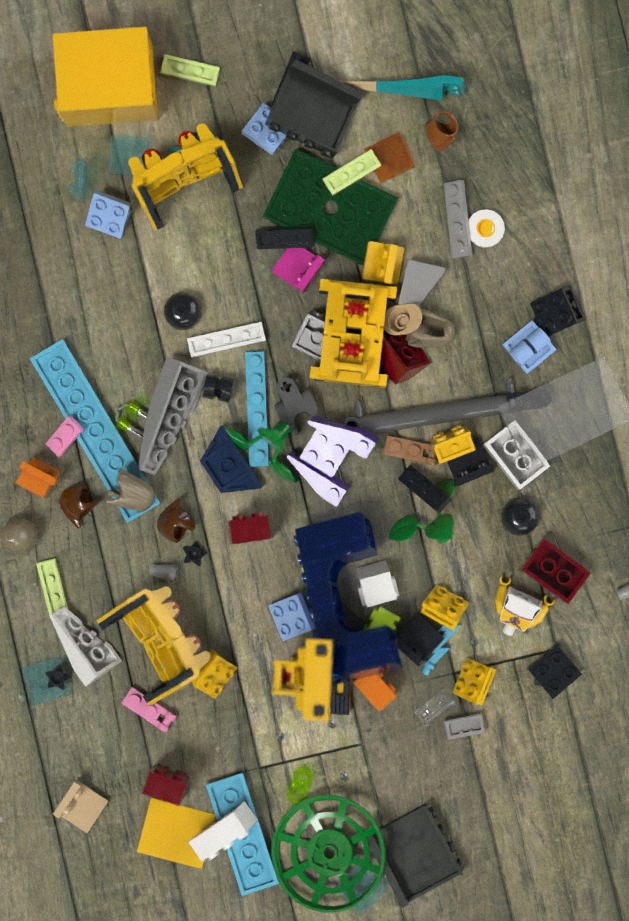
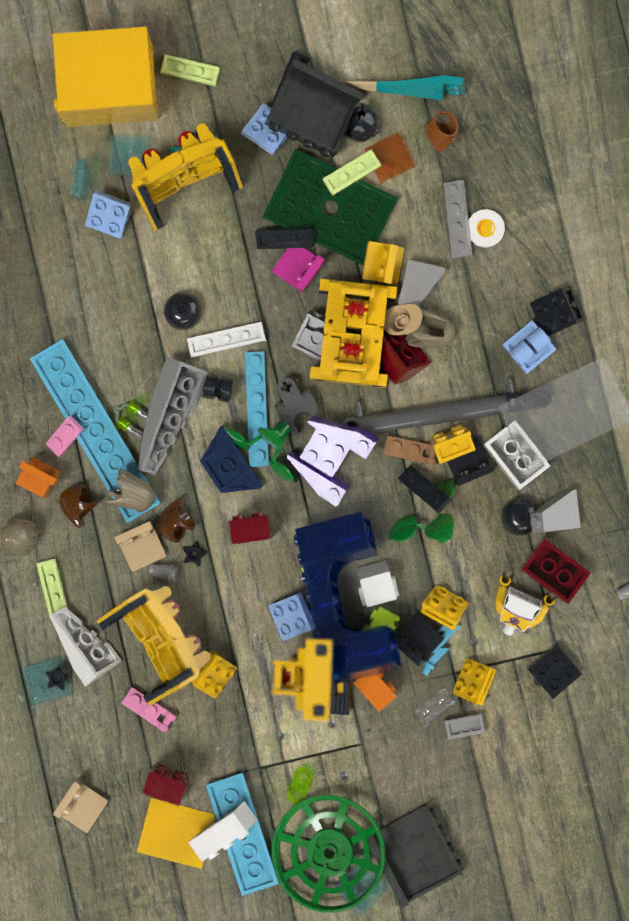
none -> tan bracket [114,521,166,572]
none -> black cylinder [344,103,379,142]
none -> light grey slope [530,490,581,533]

